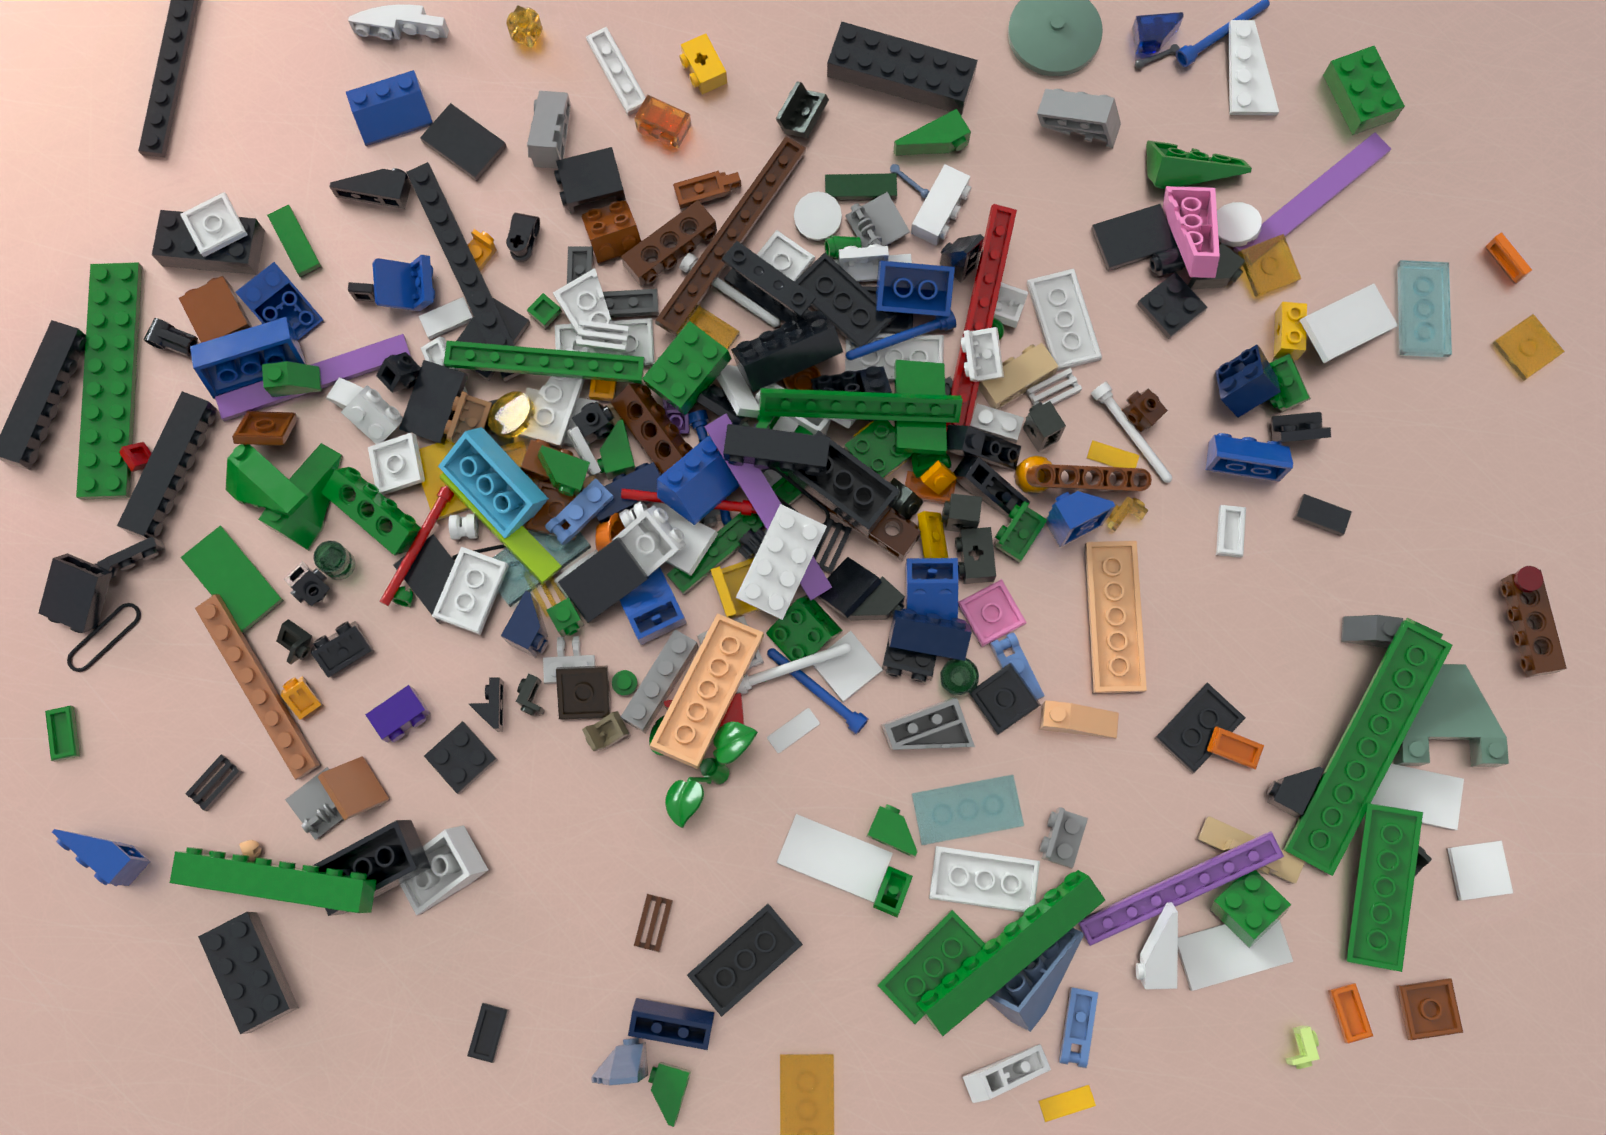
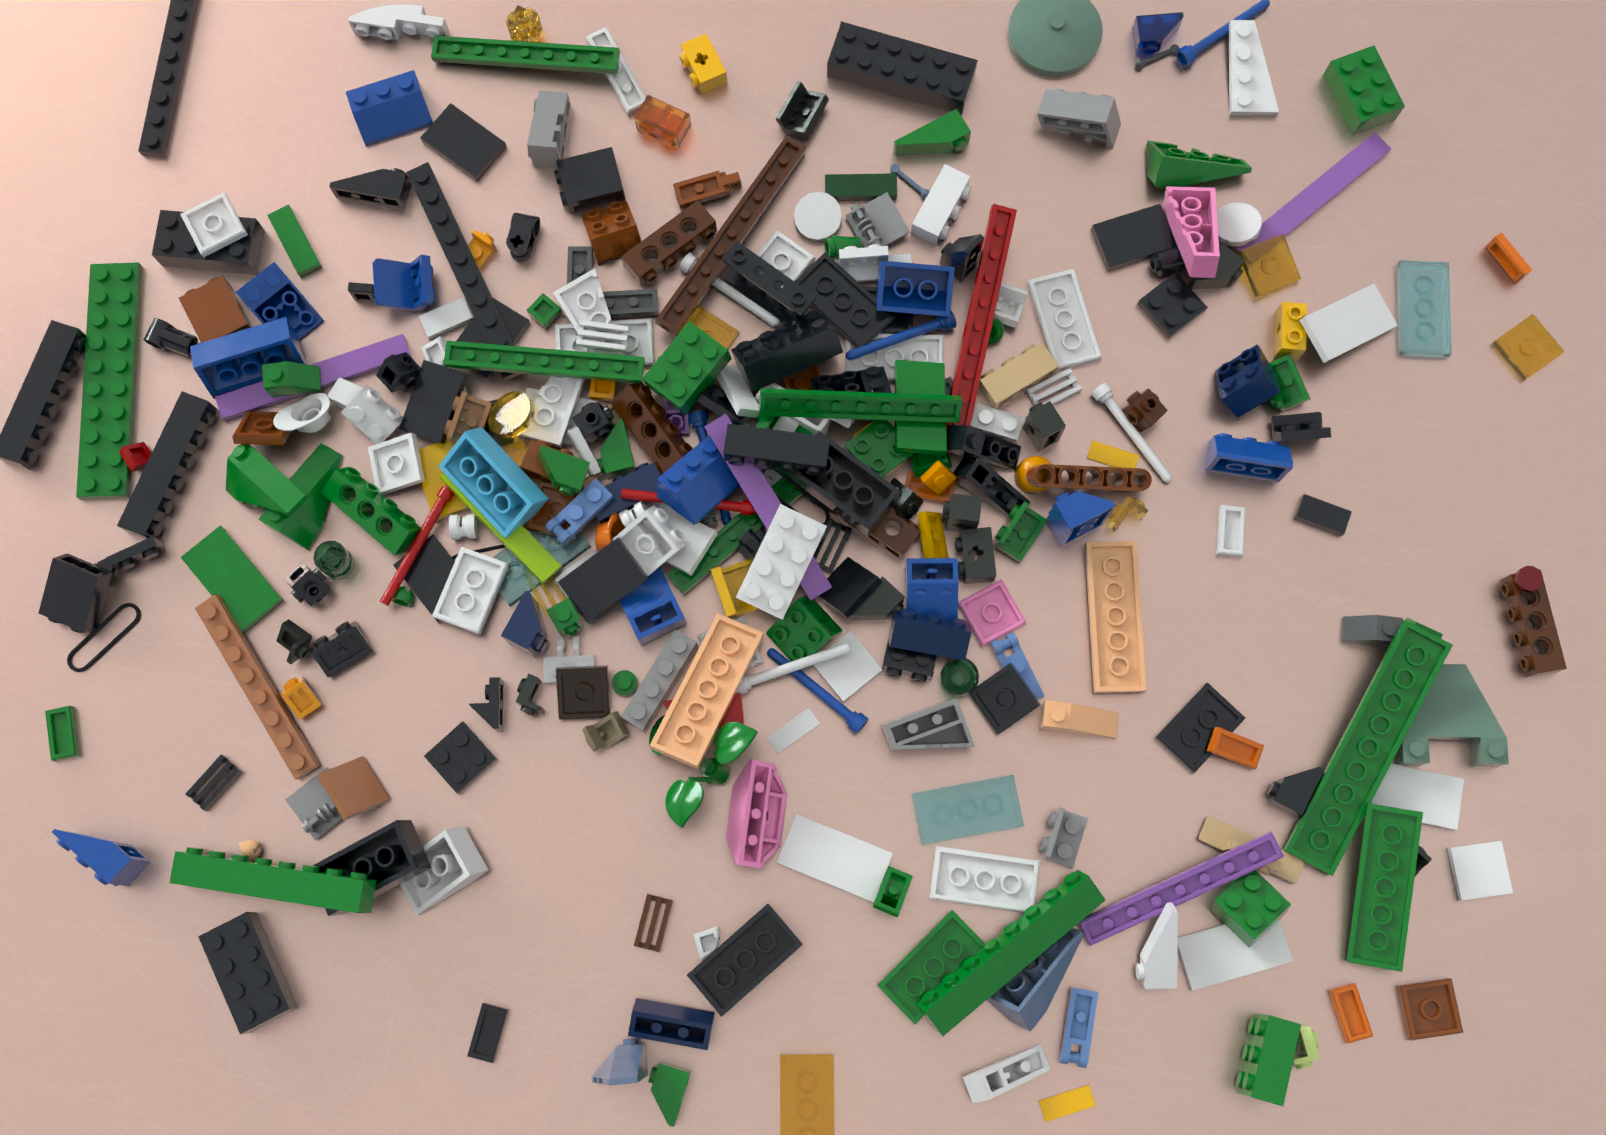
dark purple brick [365,685,430,743] -> none
green slope [866,804,918,858] -> none
white bracket [961,327,1004,382] -> none
none -> white piece [273,393,331,433]
none -> green plate [431,35,620,74]
none -> white tile [693,926,720,960]
none -> bright pink wedge [726,759,787,868]
none -> green brick [1236,1013,1301,1106]

